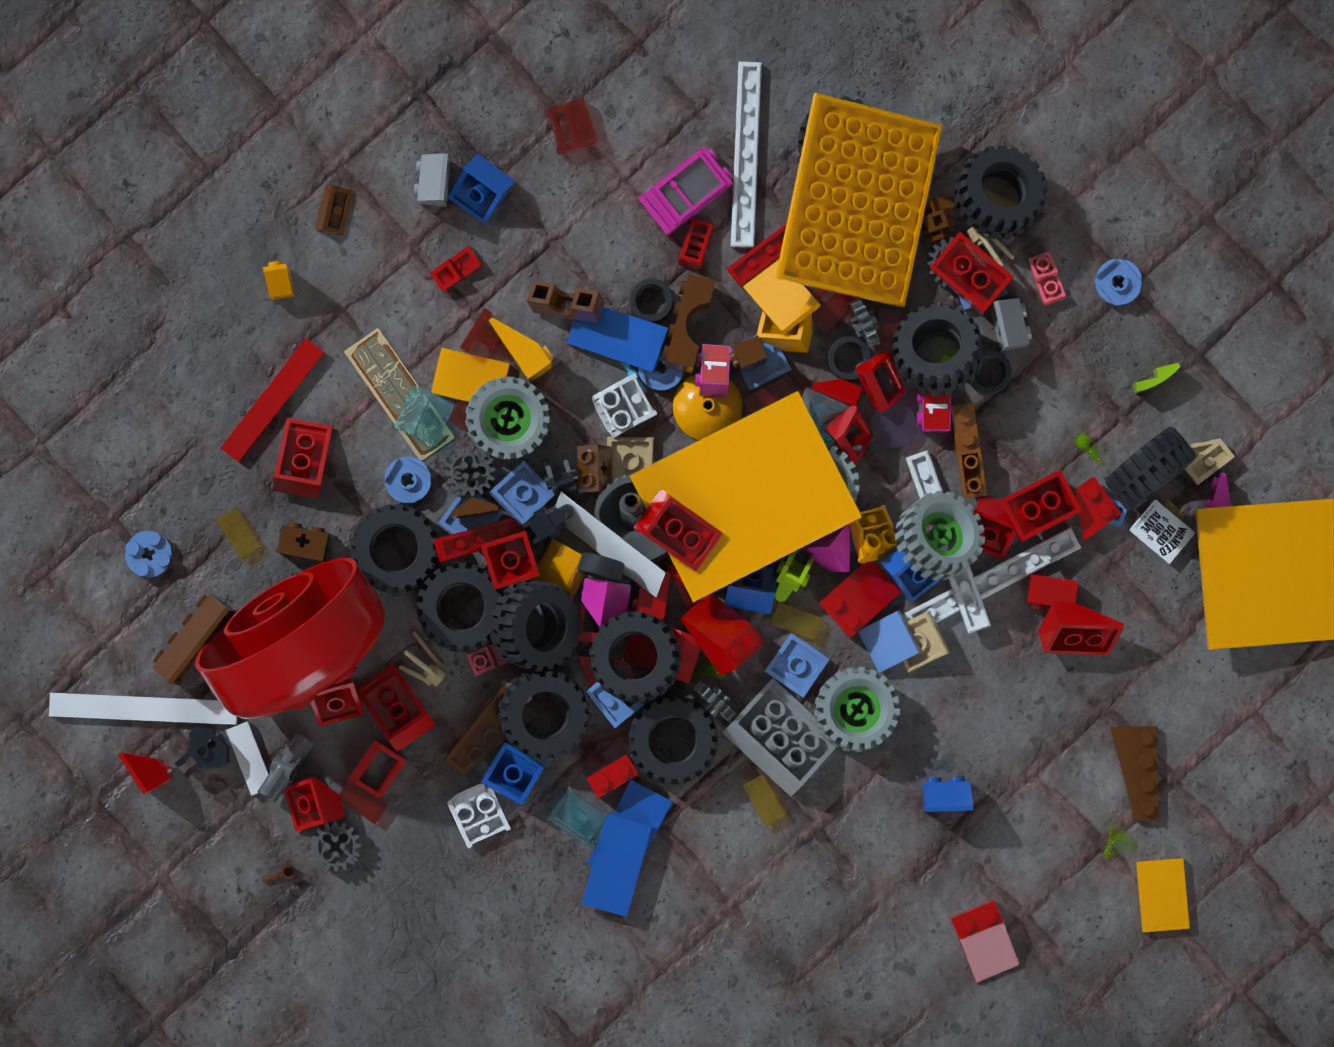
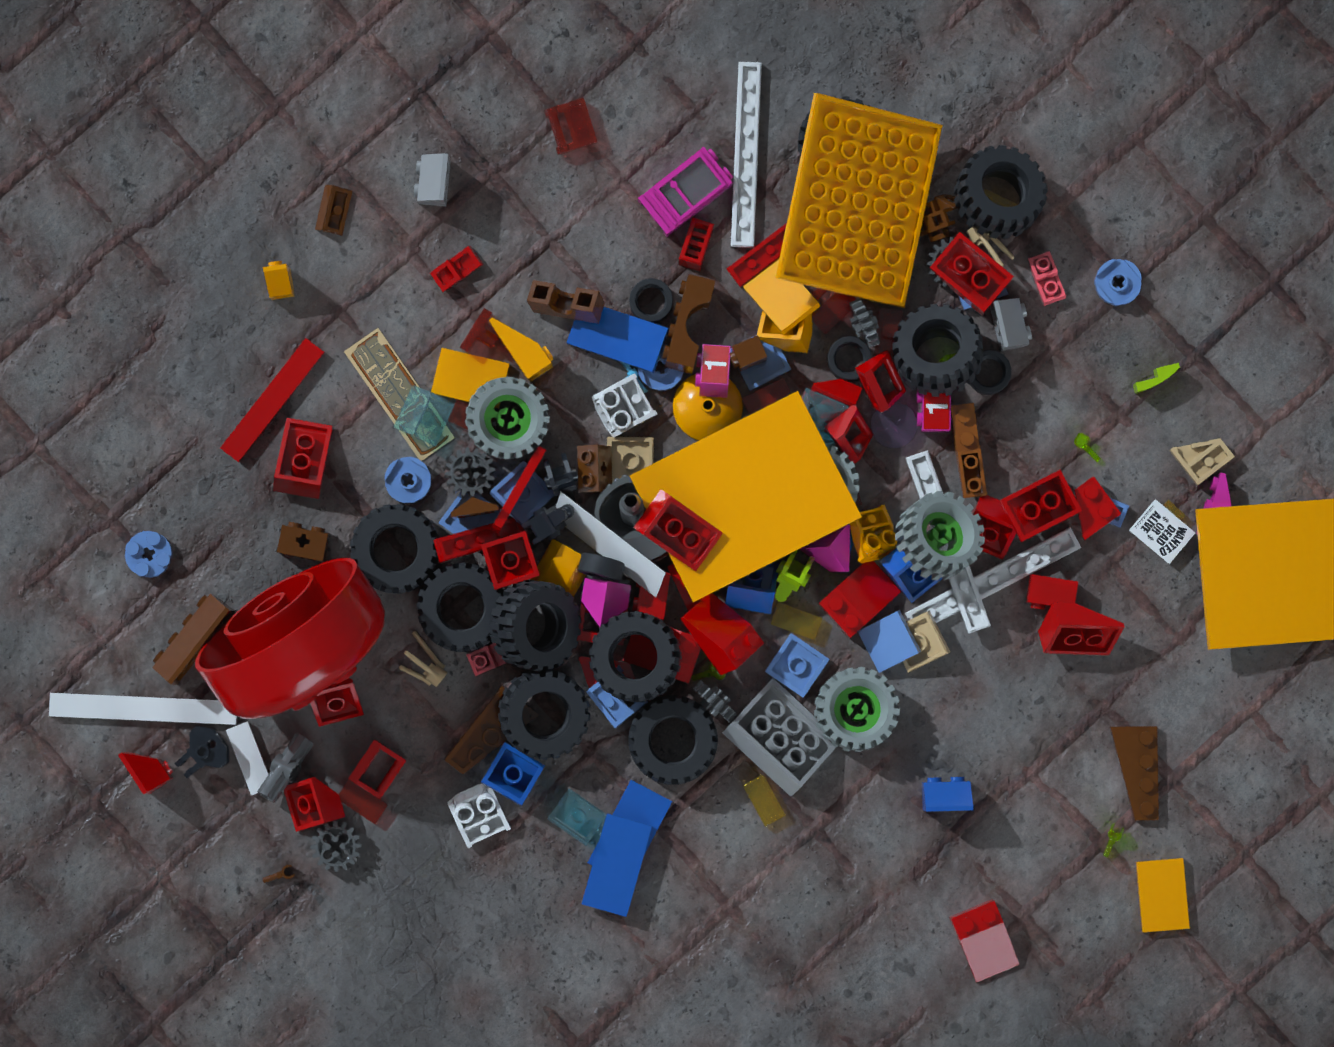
clear yellow tile [216,507,261,559] -> none
red slope [356,664,436,752] -> none
blue slope [447,154,515,225] -> none
red brick [586,754,638,798] -> none
black tyre [1106,427,1196,511] -> none
none -> red tile [491,446,546,533]

